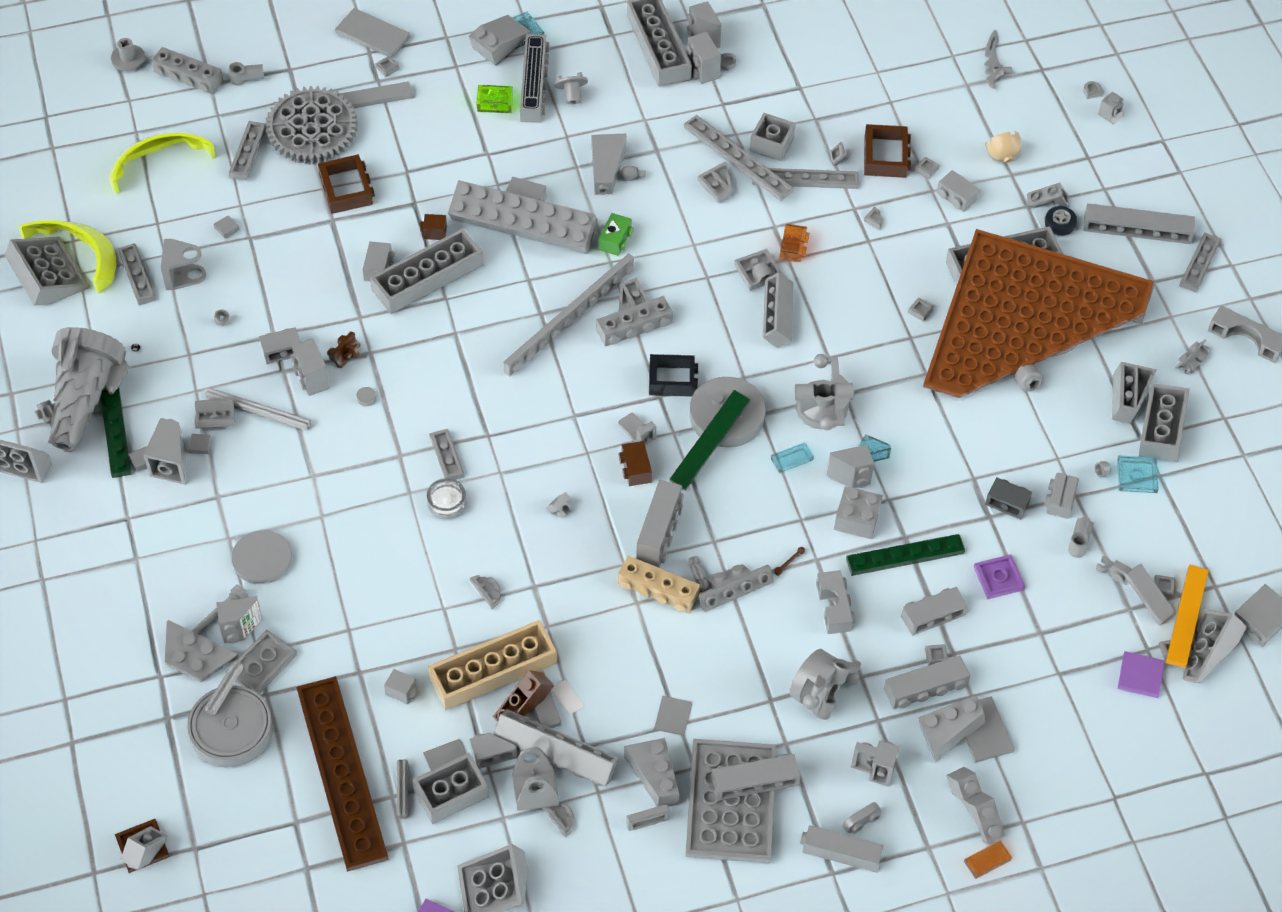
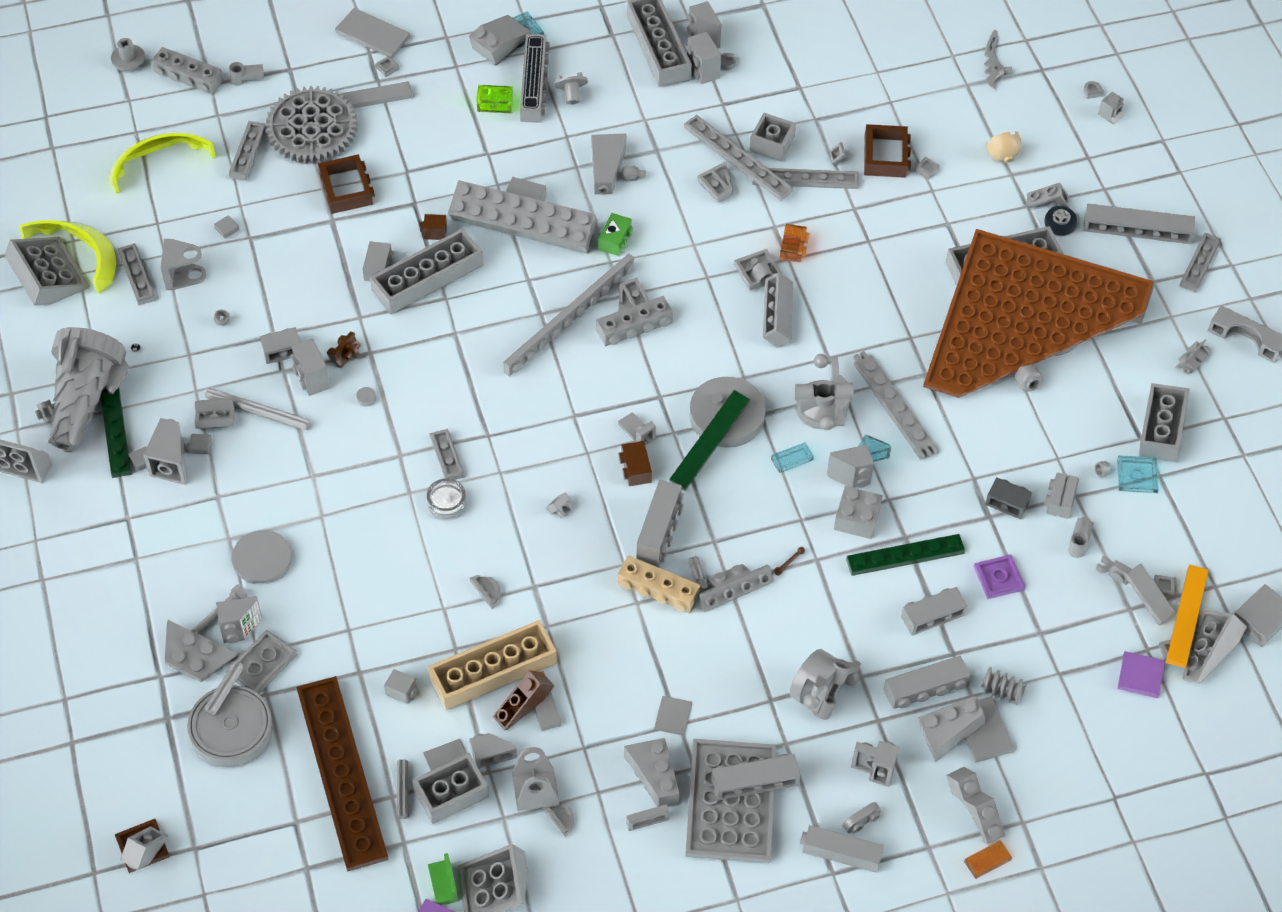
light grey brick [493,709,619,786] -> none
white sticker [552,680,584,715] -> none
black window [649,354,698,397] -> none
light grey arch [816,570,855,634] -> none
light grey tile [864,207,882,230] -> none
light grey tile [908,298,934,321] -> none
light grey tile [925,644,948,665] -> none
light grey brick [937,170,980,212] -> none
light grey wedge [1112,362,1157,424] -> none
none -> bright green panel [428,853,458,905]
none -> light grey hinge [854,351,938,460]
none -> light grey piece [981,667,1027,705]

